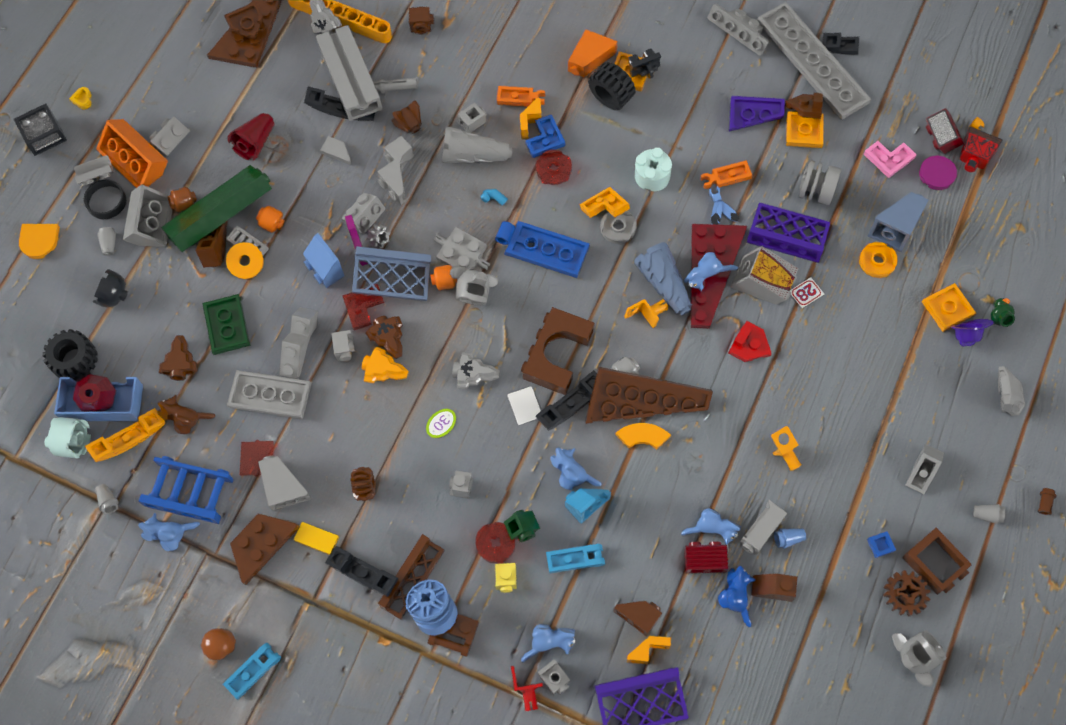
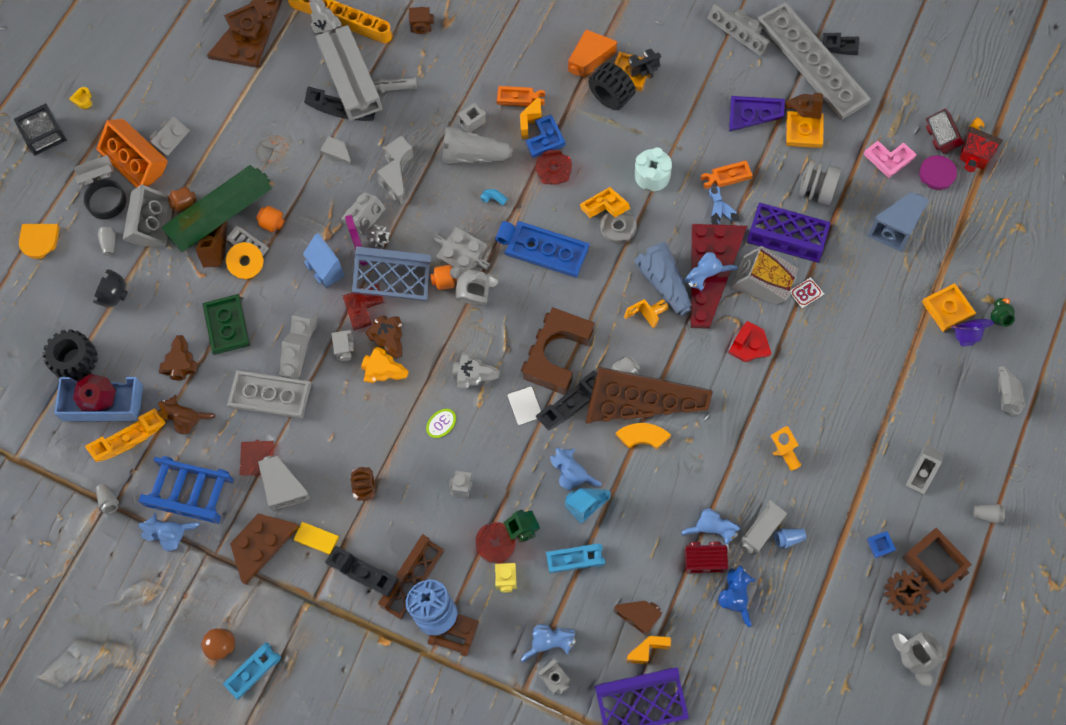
light aqua brick [45,417,91,458] -> none
dark red cone [227,113,274,161] -> none
reddish brown brick [391,100,422,134] -> none
red bracket [511,666,543,711] -> none
reddish brown slope [751,573,797,602] -> none
light orange tile [859,242,898,278] -> none
reddish brown pin [1038,488,1057,515] -> none

